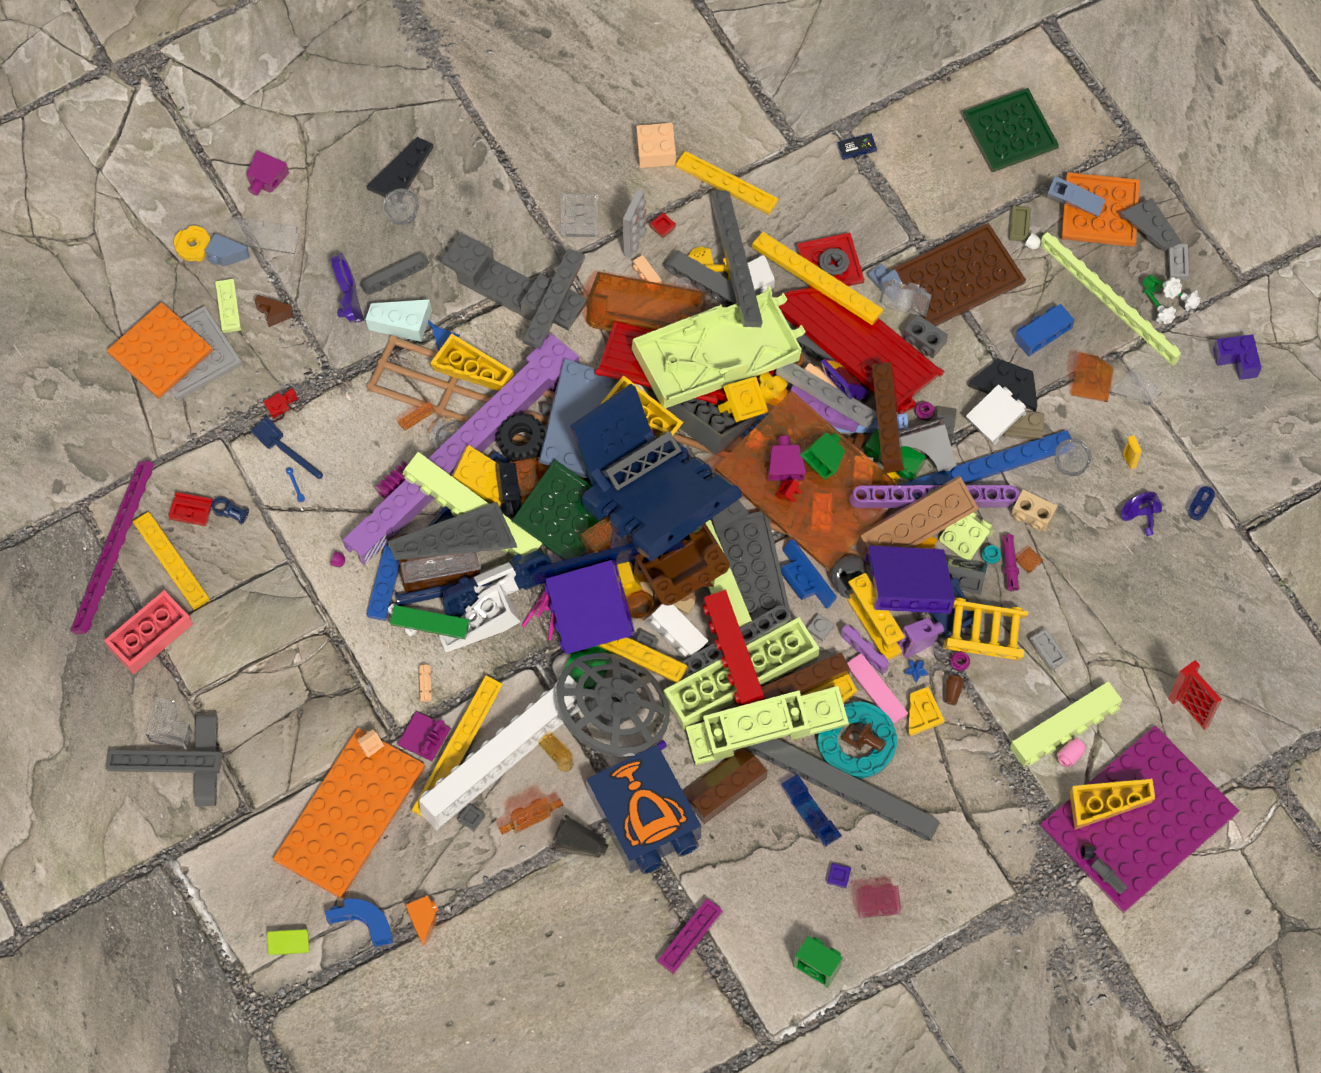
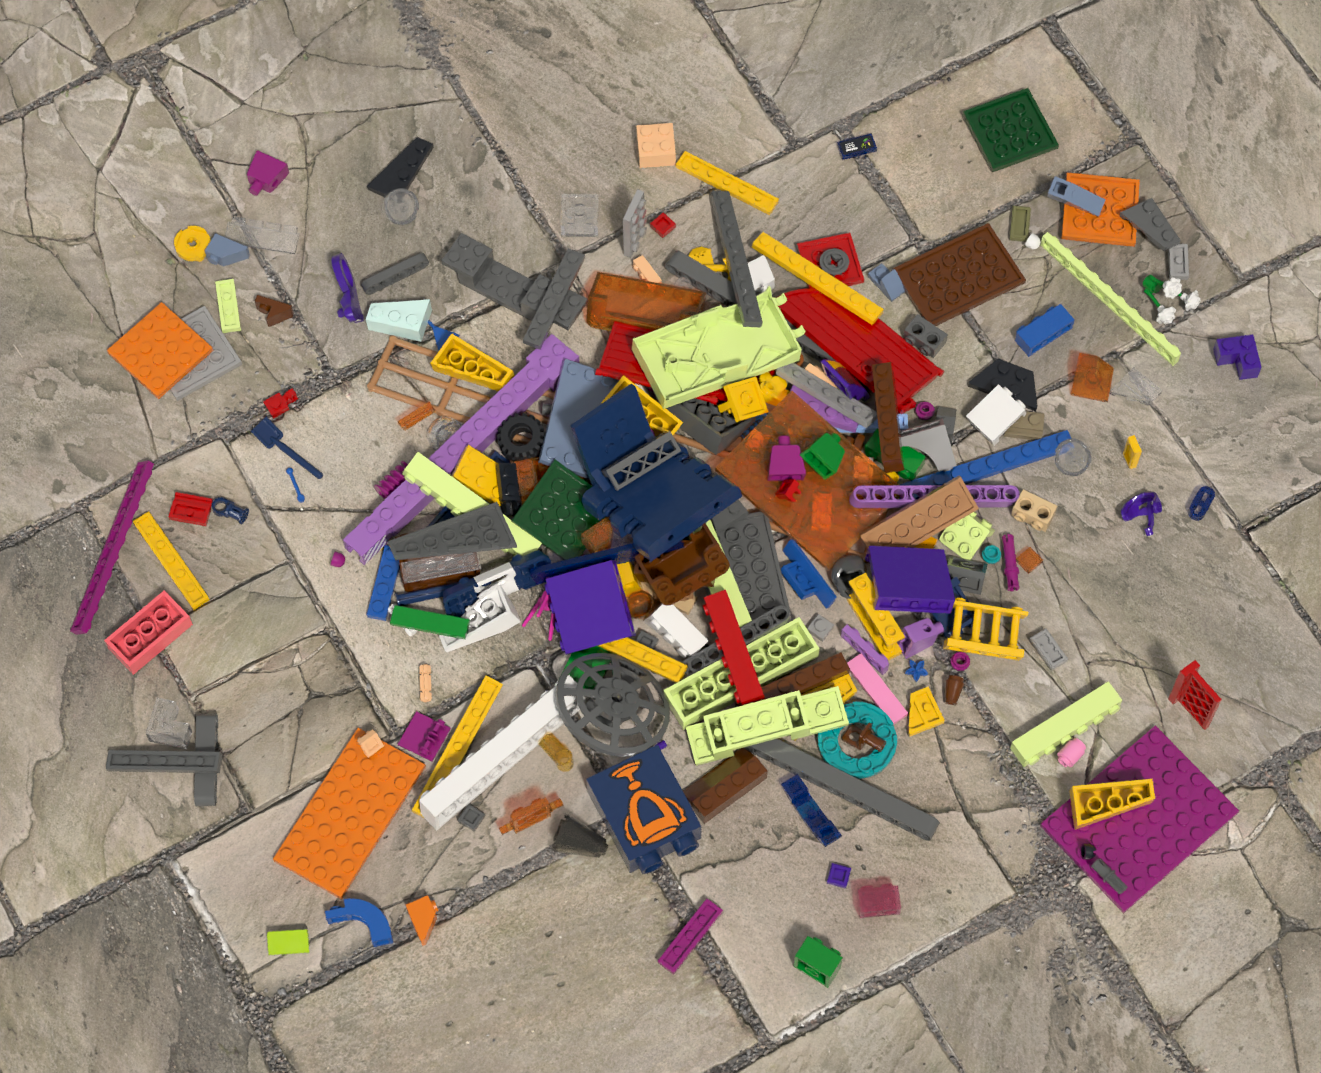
clear brick [879,279,932,317] -> none

